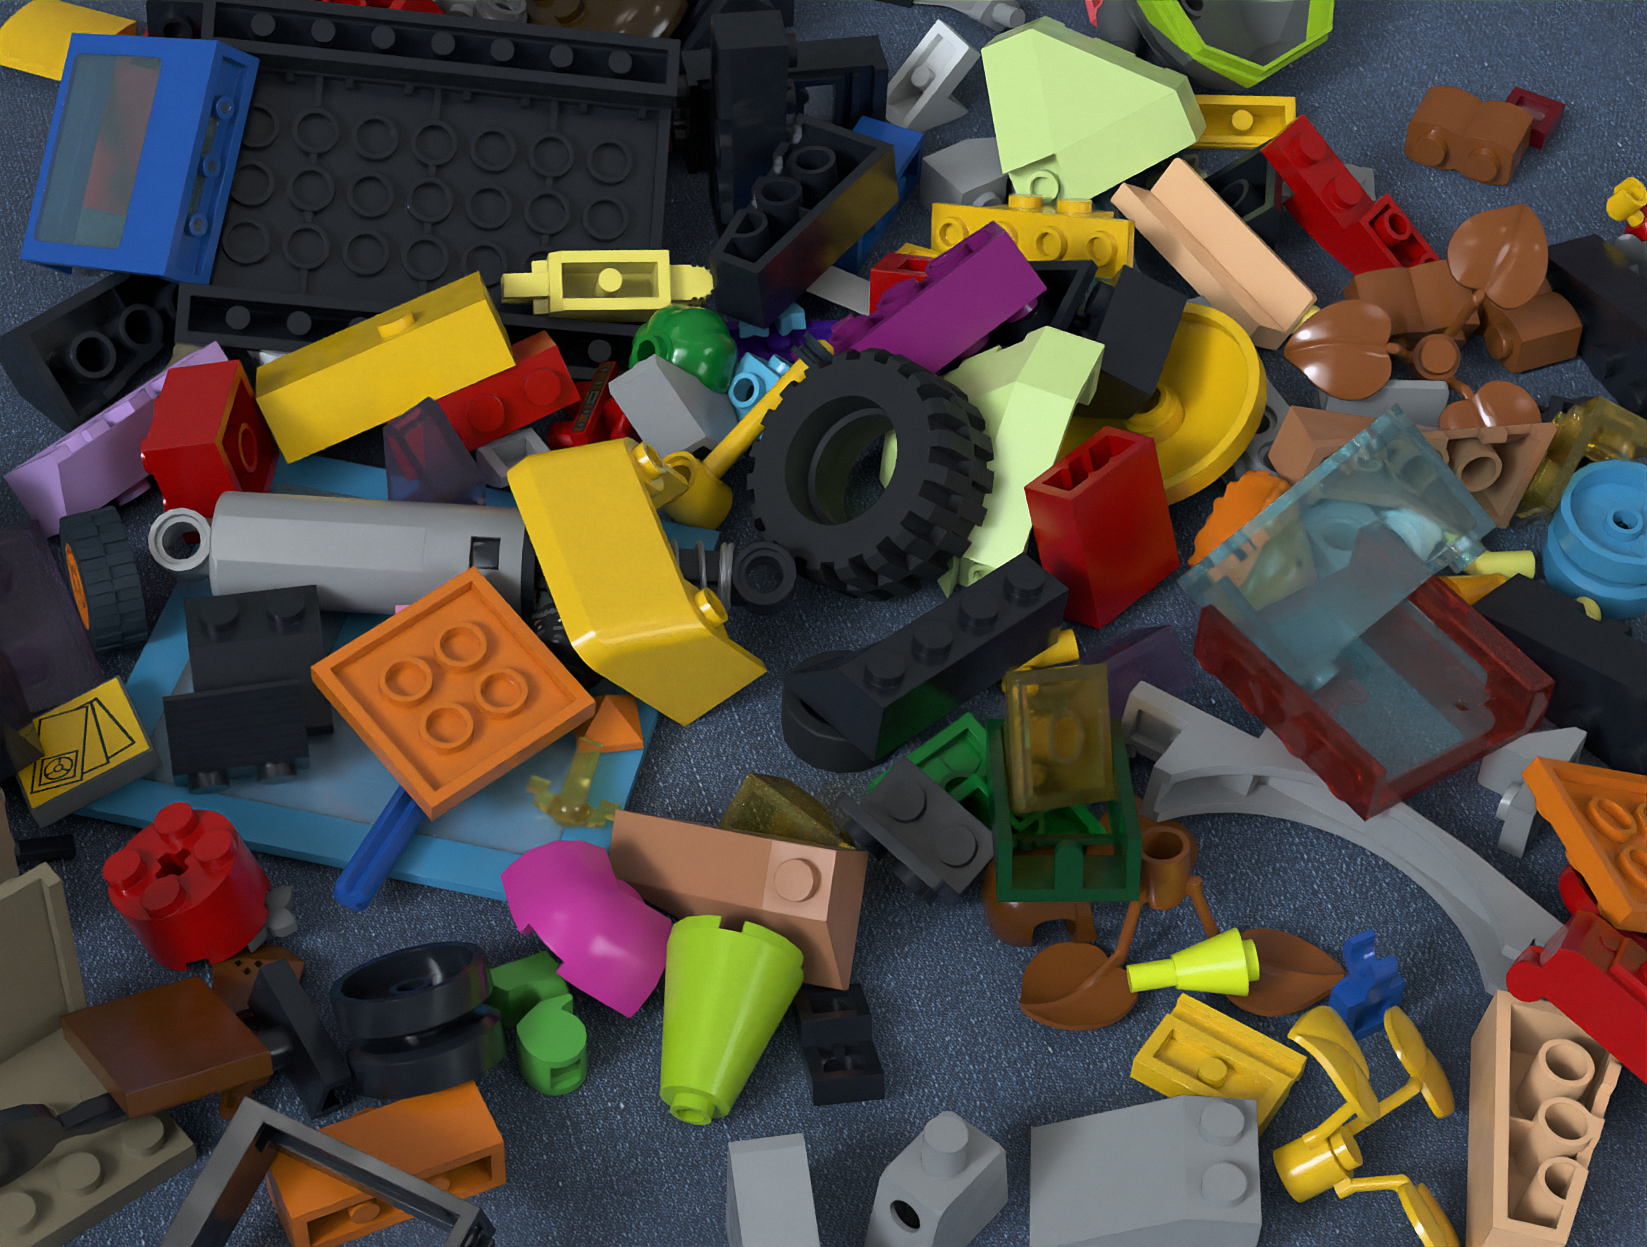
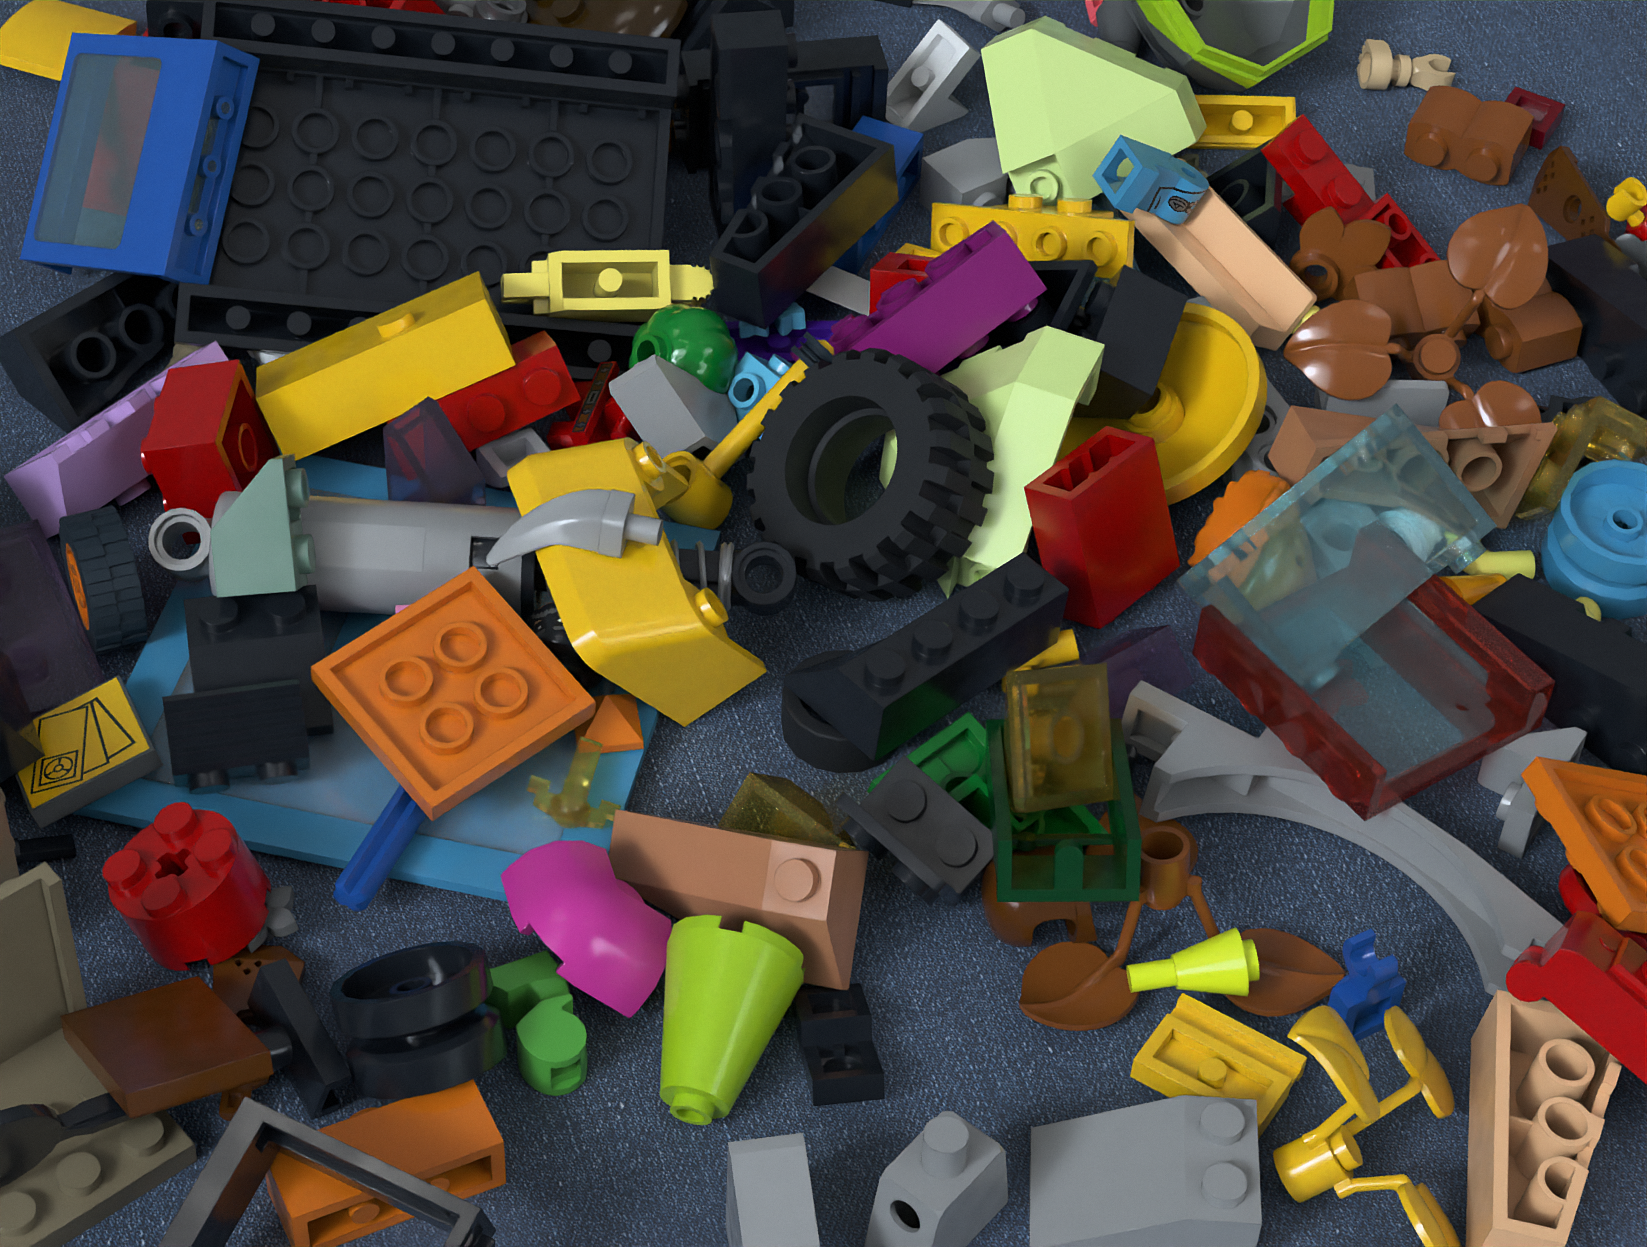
none -> sand green slope [210,454,316,597]
none -> light grey bar [486,489,663,566]
none -> dark azure leg [1092,135,1209,225]
none -> dark orange plate [1288,206,1391,301]
none -> tan piece [1356,39,1456,91]
none -> reddish brown piece [1527,145,1622,252]

